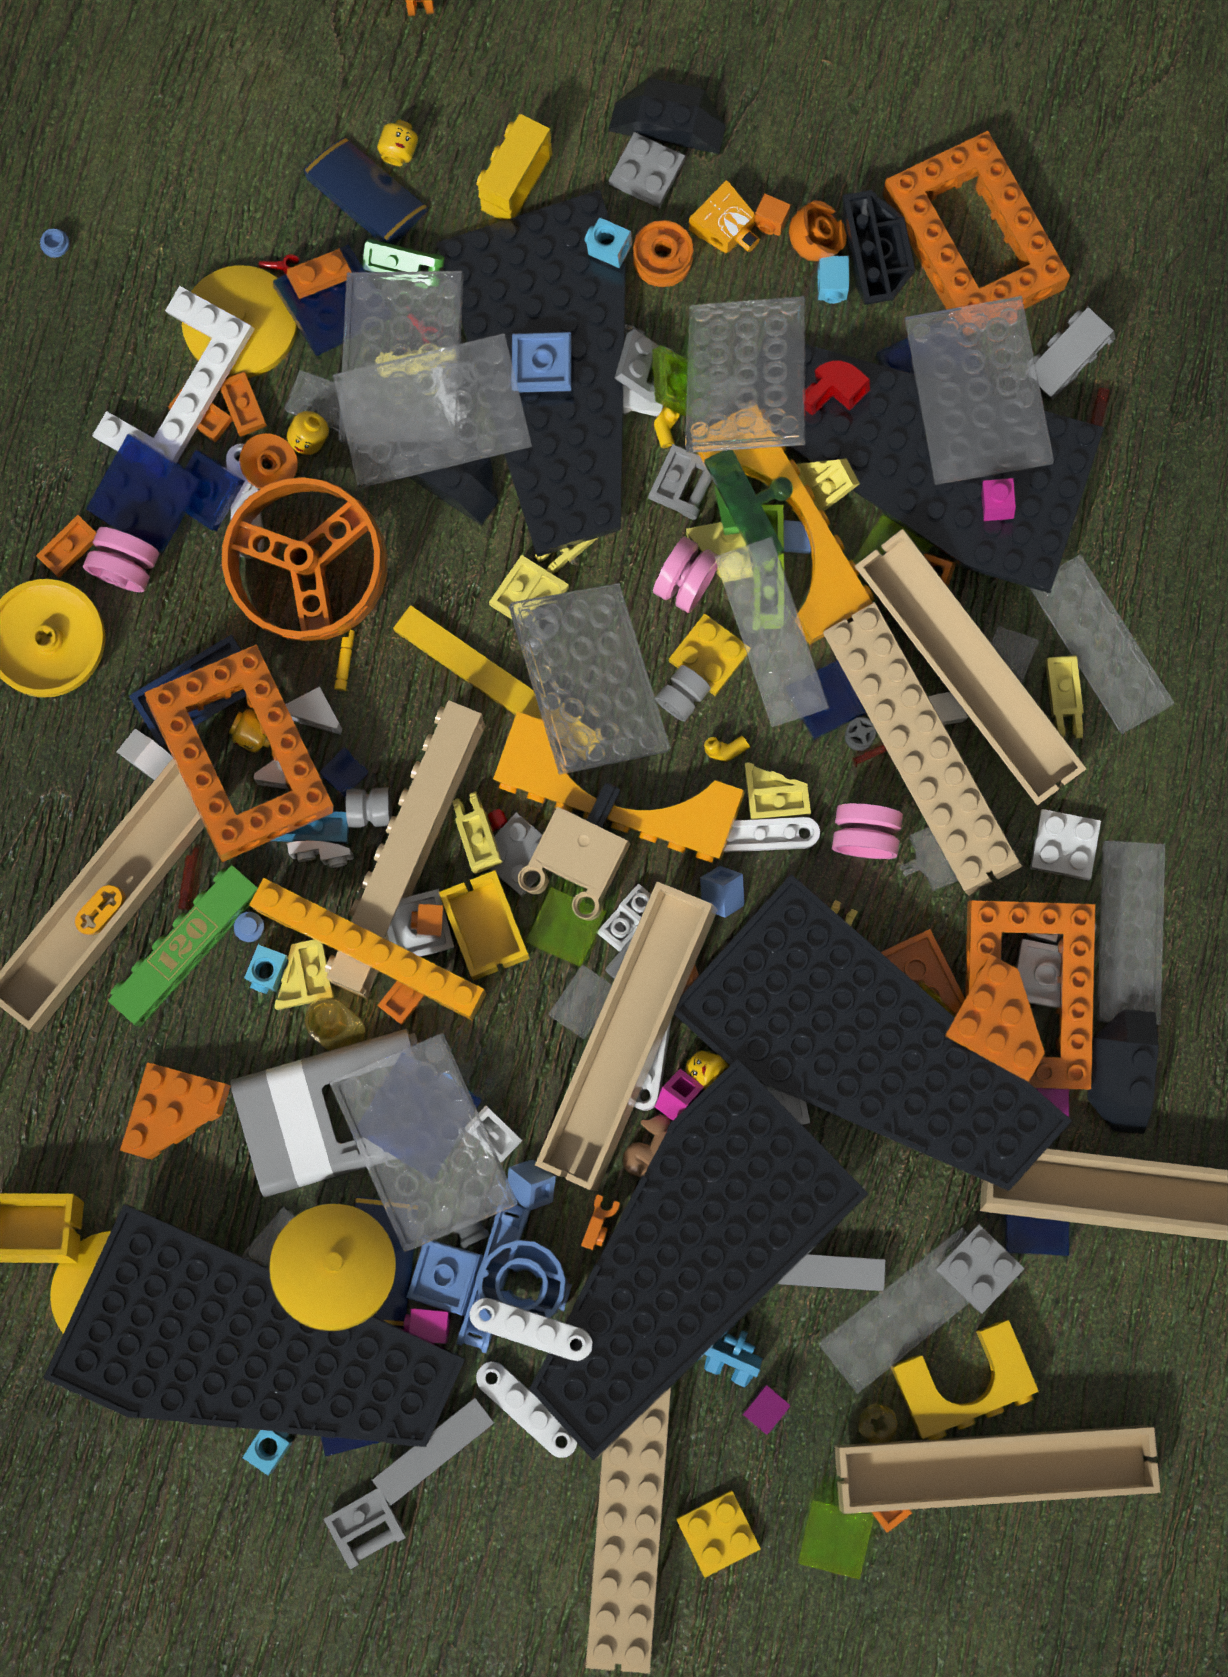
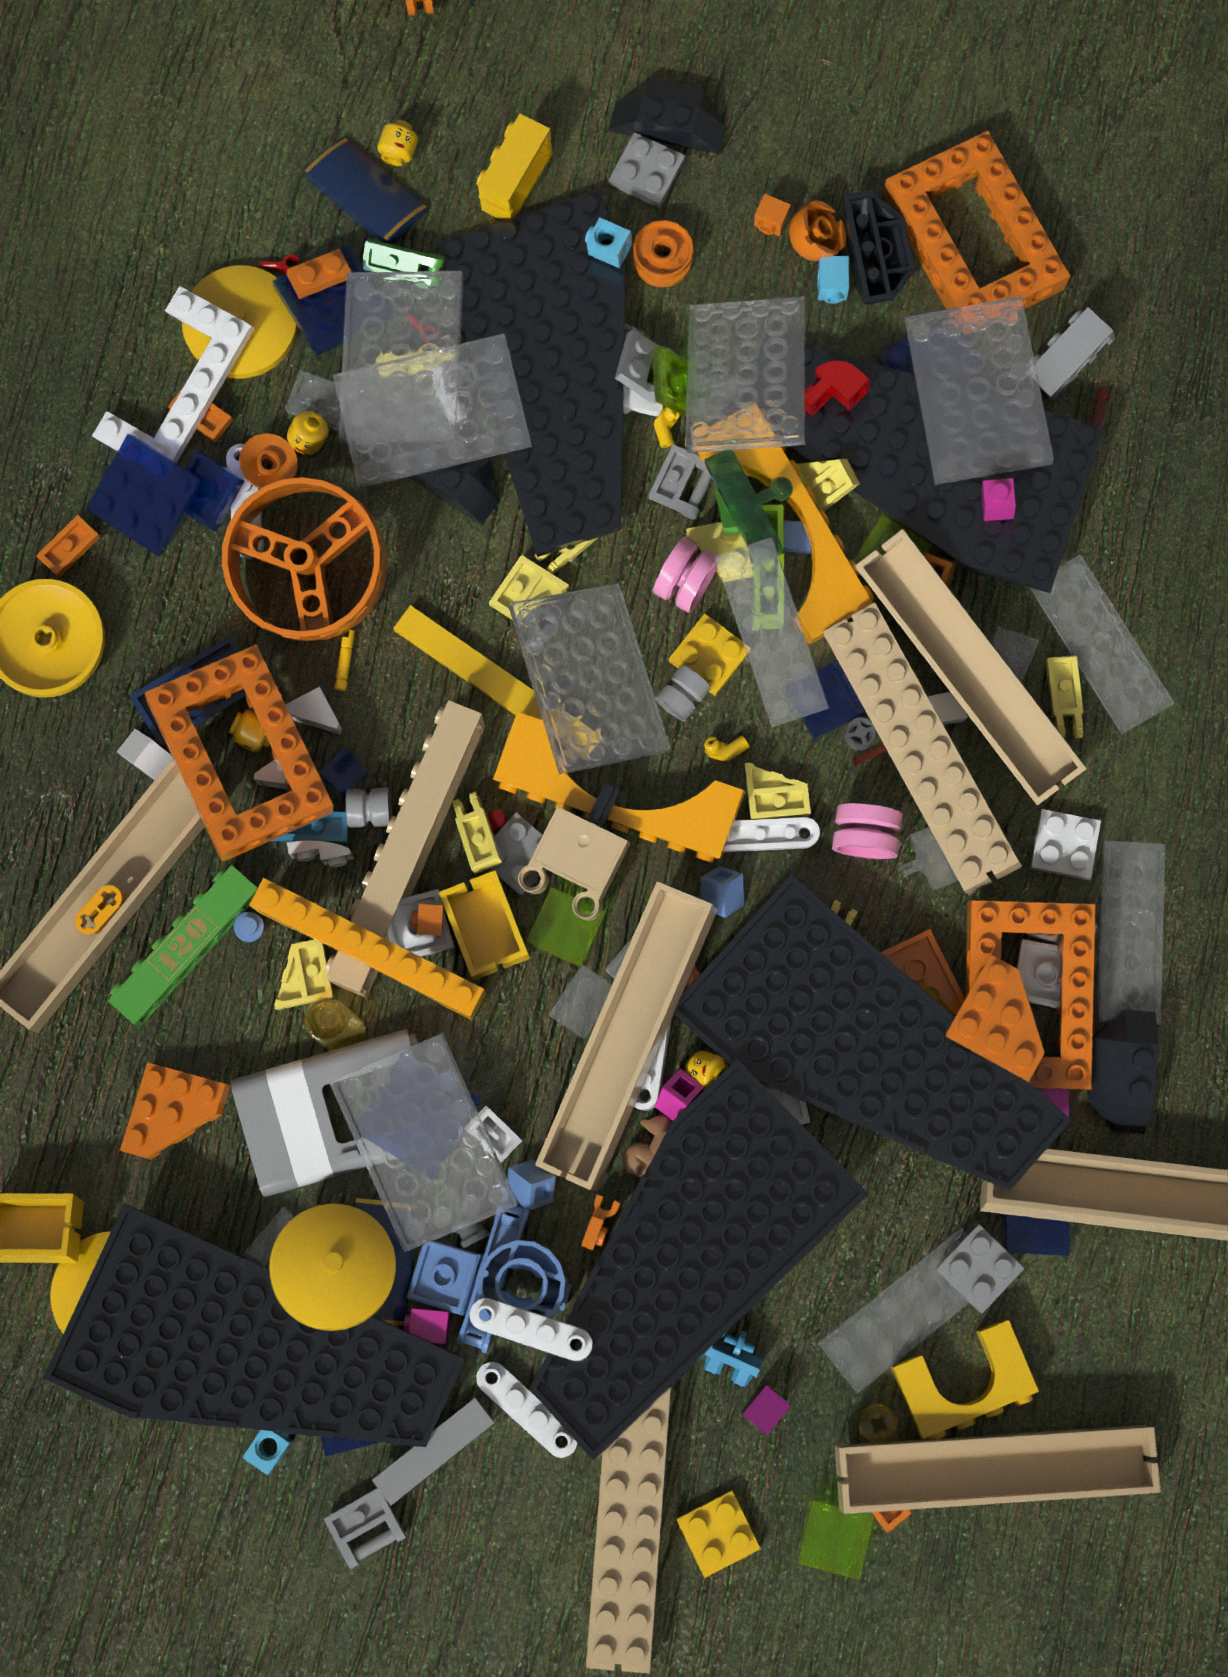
medium blue plate [40,229,70,258] -> none
bright pink wheel [83,527,160,592] -> none
clear red wheel [178,848,199,910] -> none
orange plate [220,371,267,437] -> none
medium azure brick [244,944,288,994] -> none
orange plate [377,981,425,1025] -> none
medium blue plate [512,332,571,393] -> none
white slope [597,884,651,952] -> none
light orange torso [689,180,760,253] -> none
light grey slope [778,1254,885,1291] -> none

